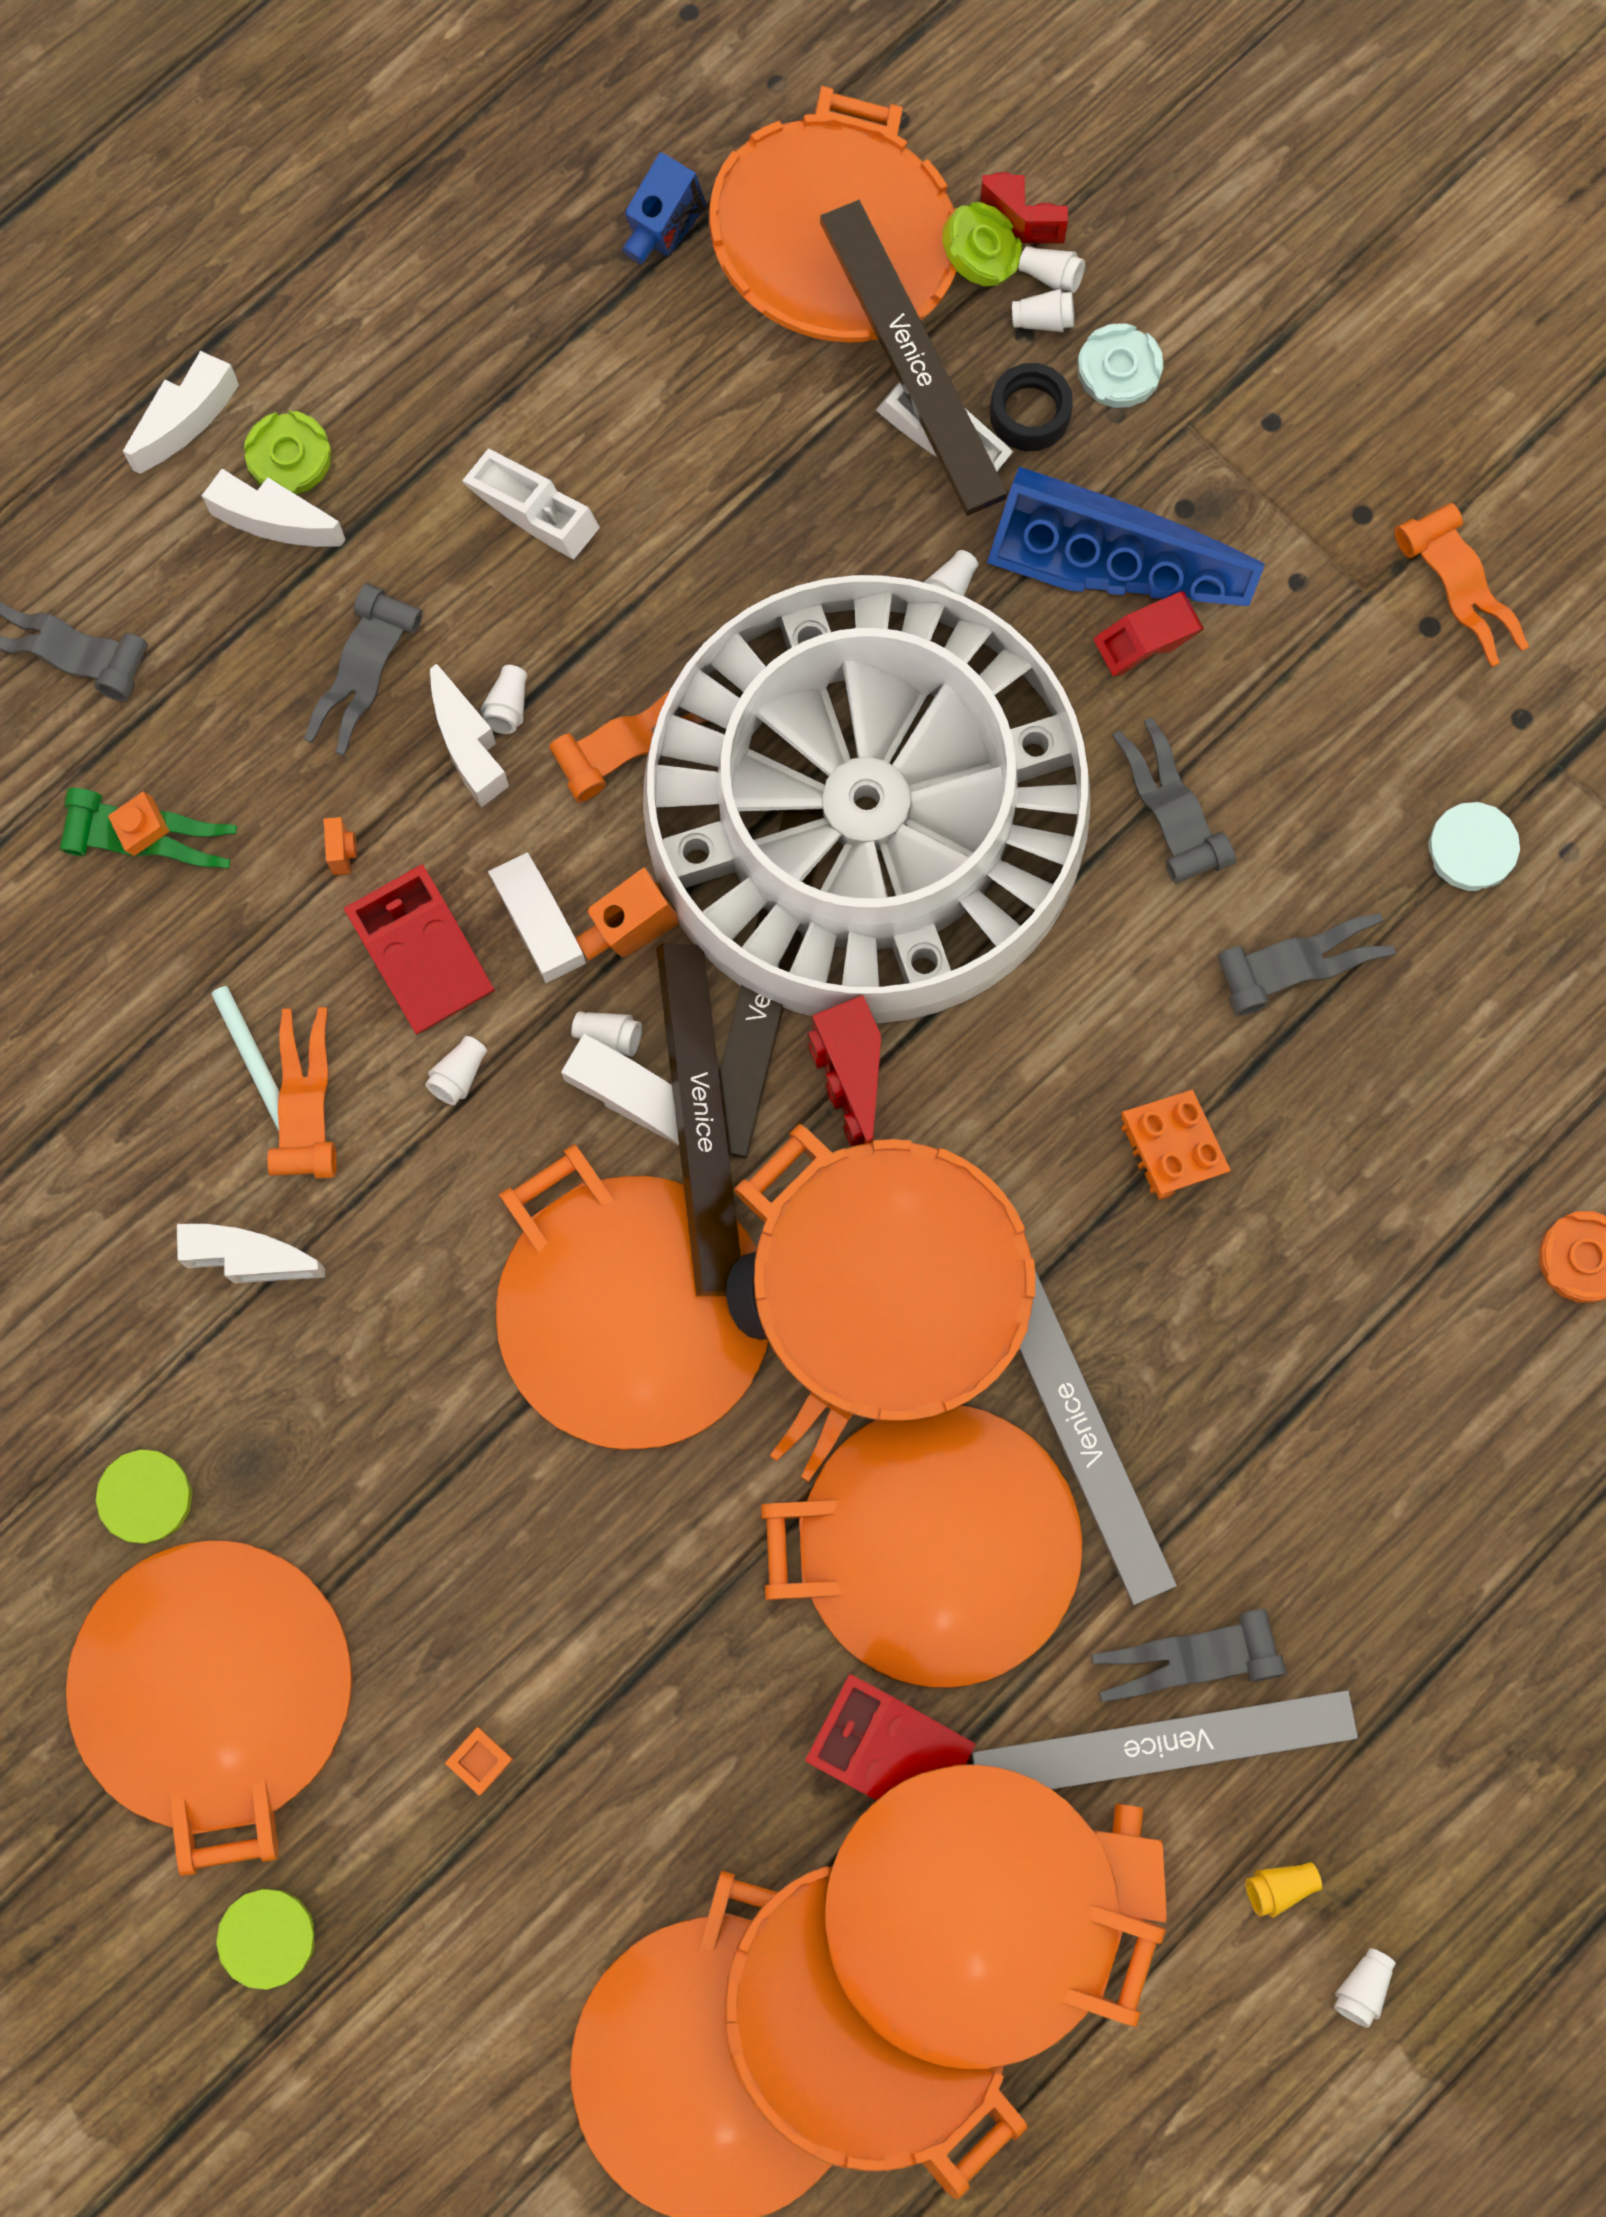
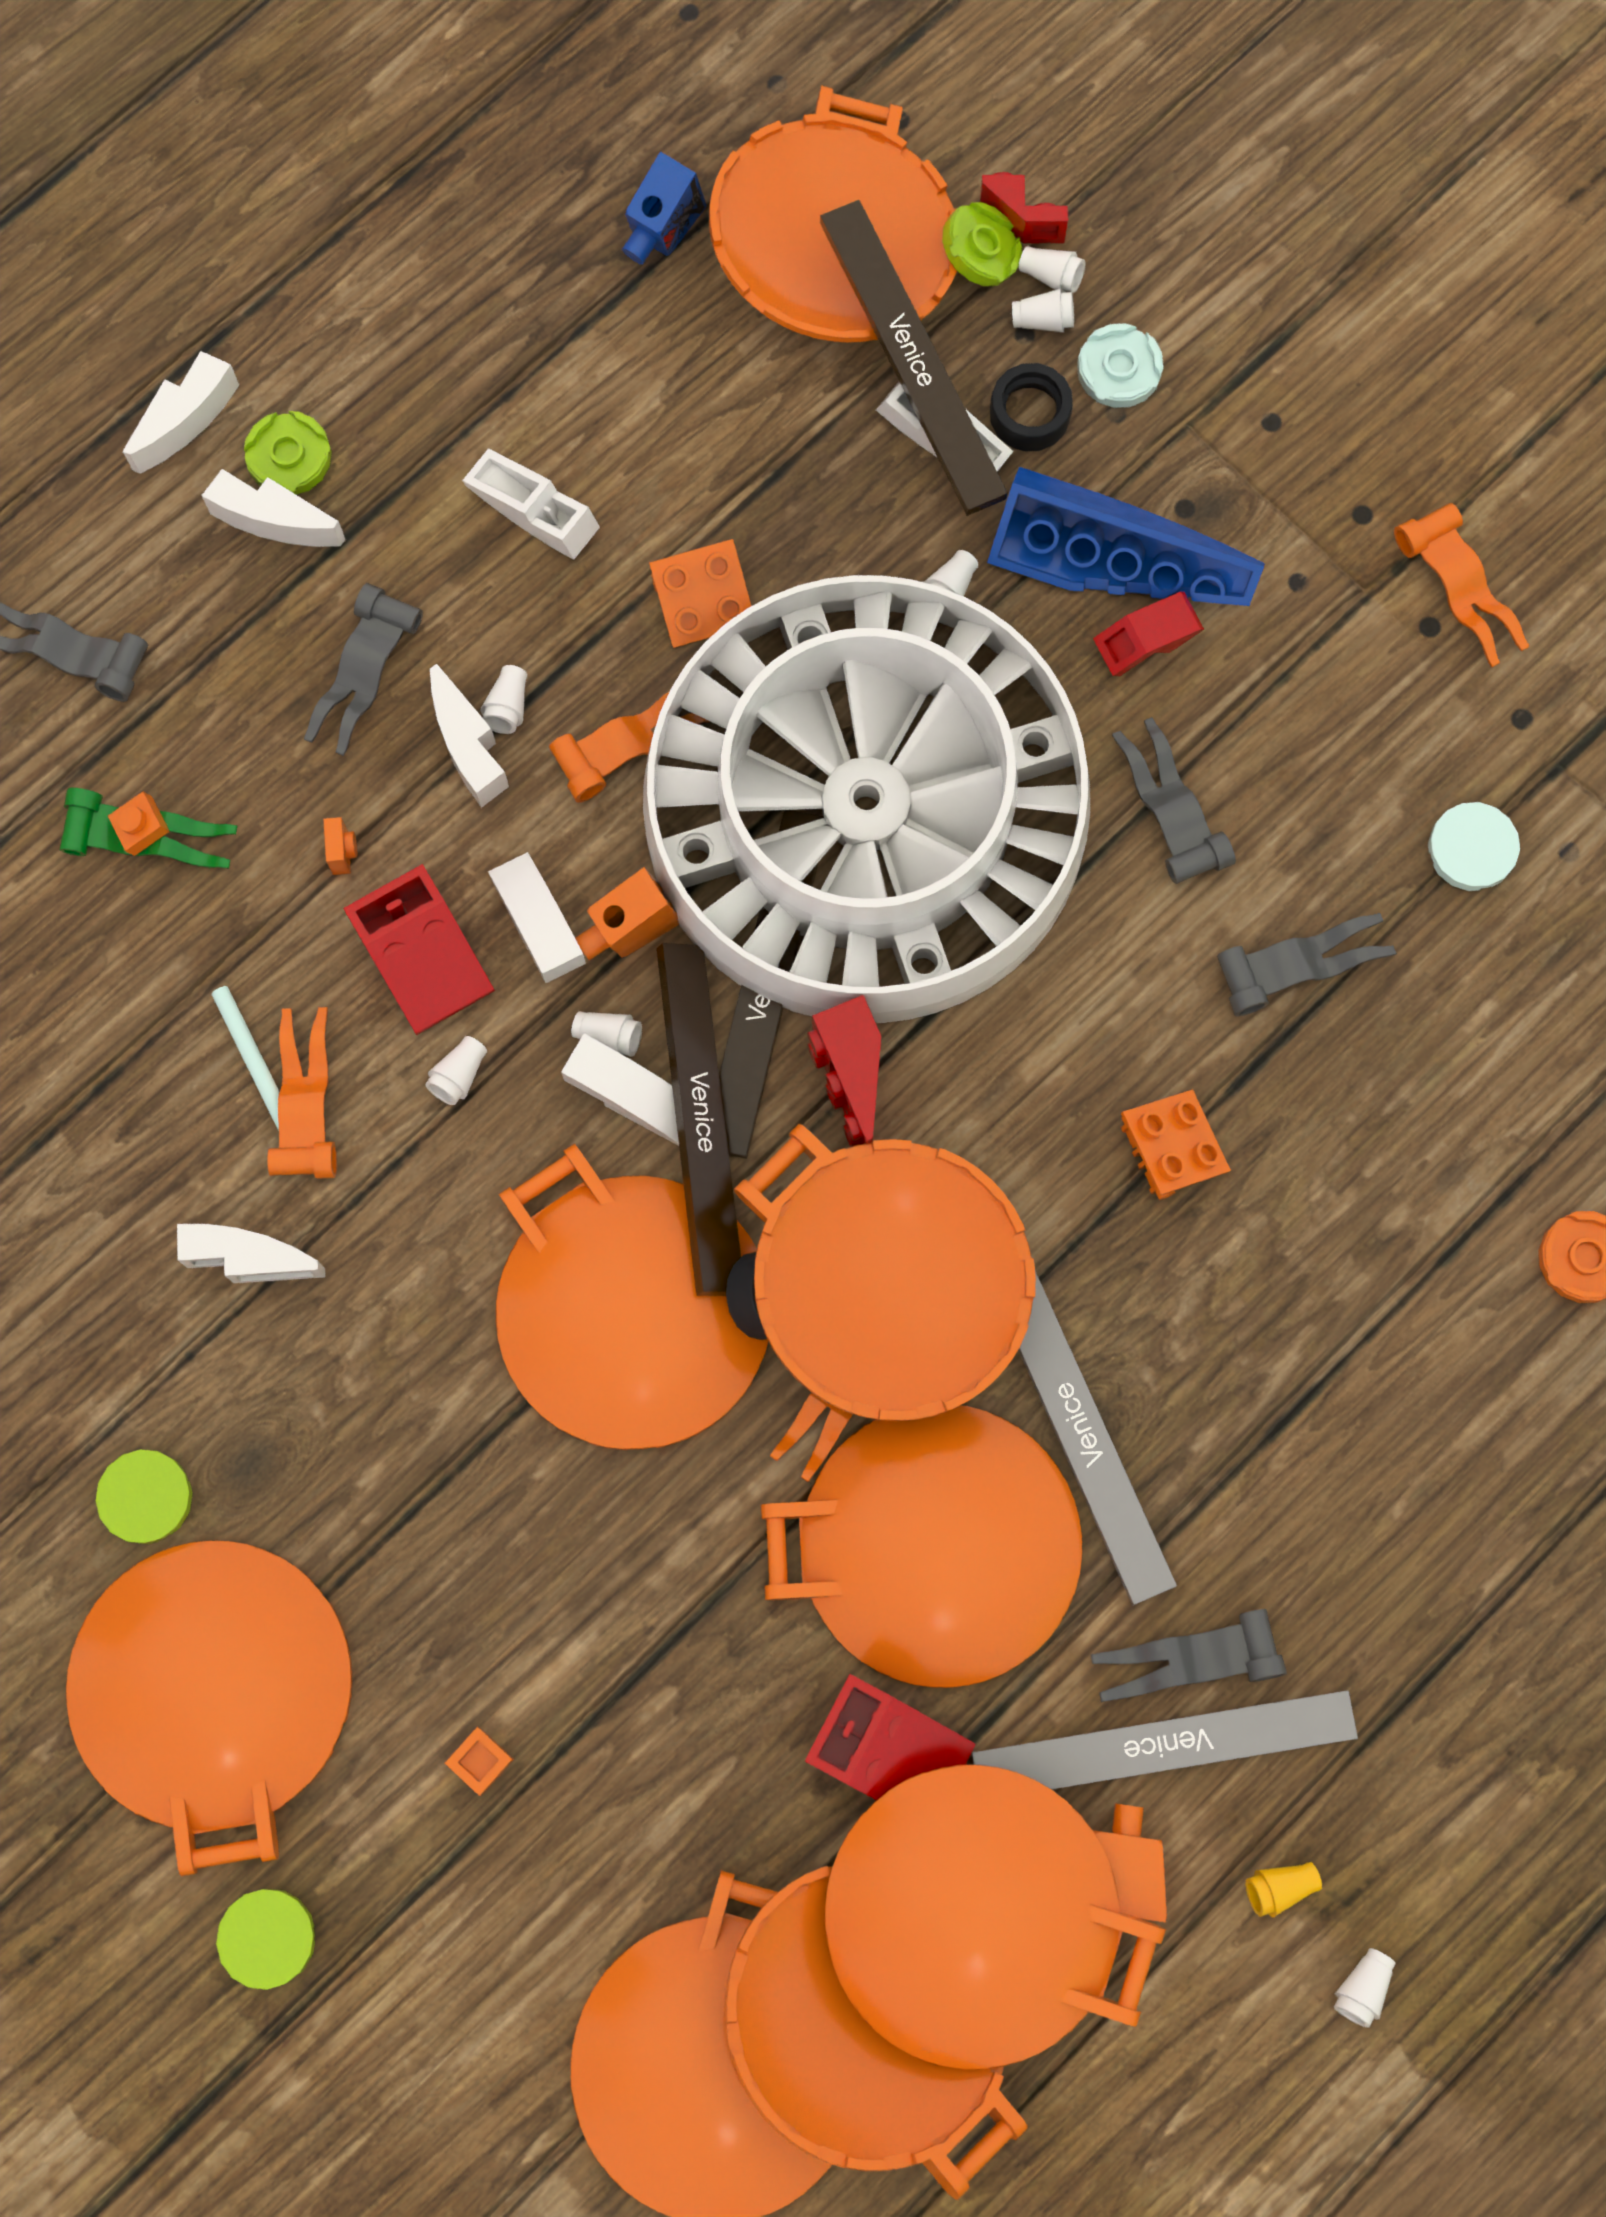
none -> orange hinge [649,539,751,648]

